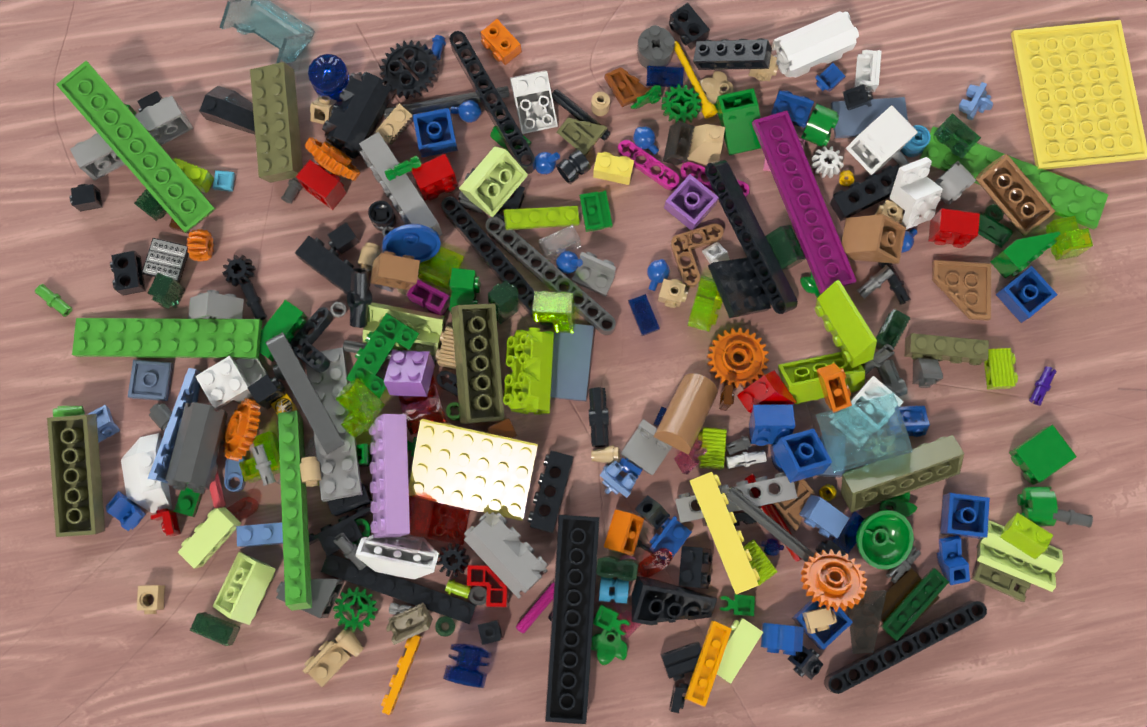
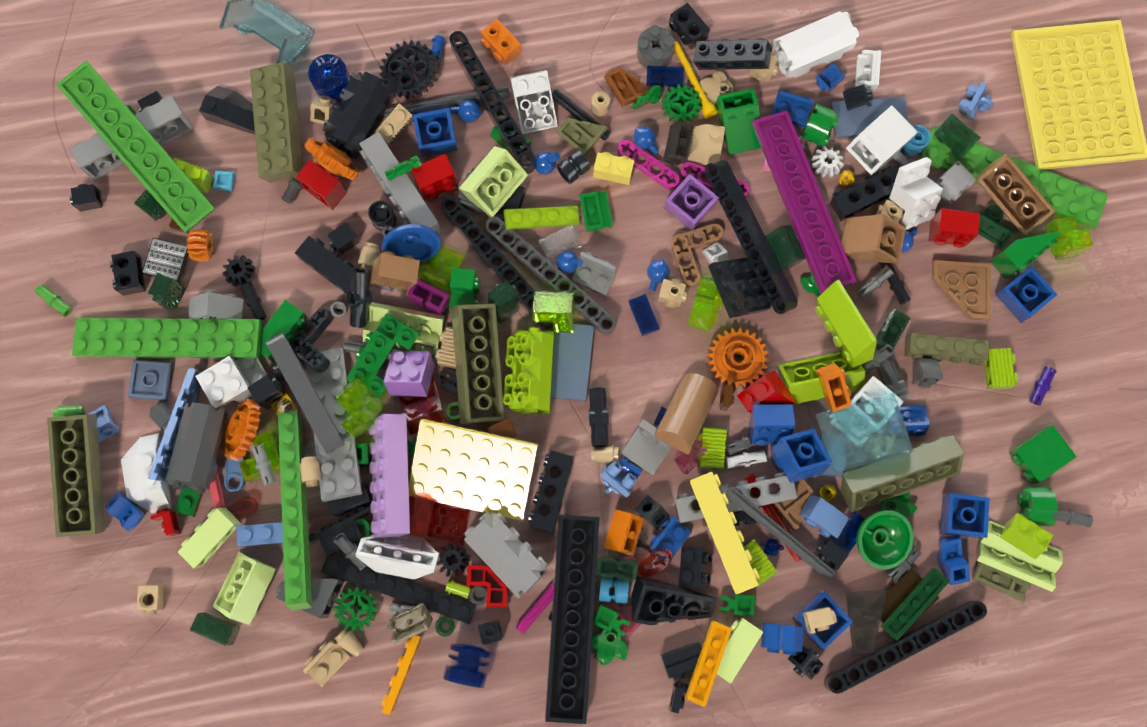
orange gear [800,549,867,612] -> none

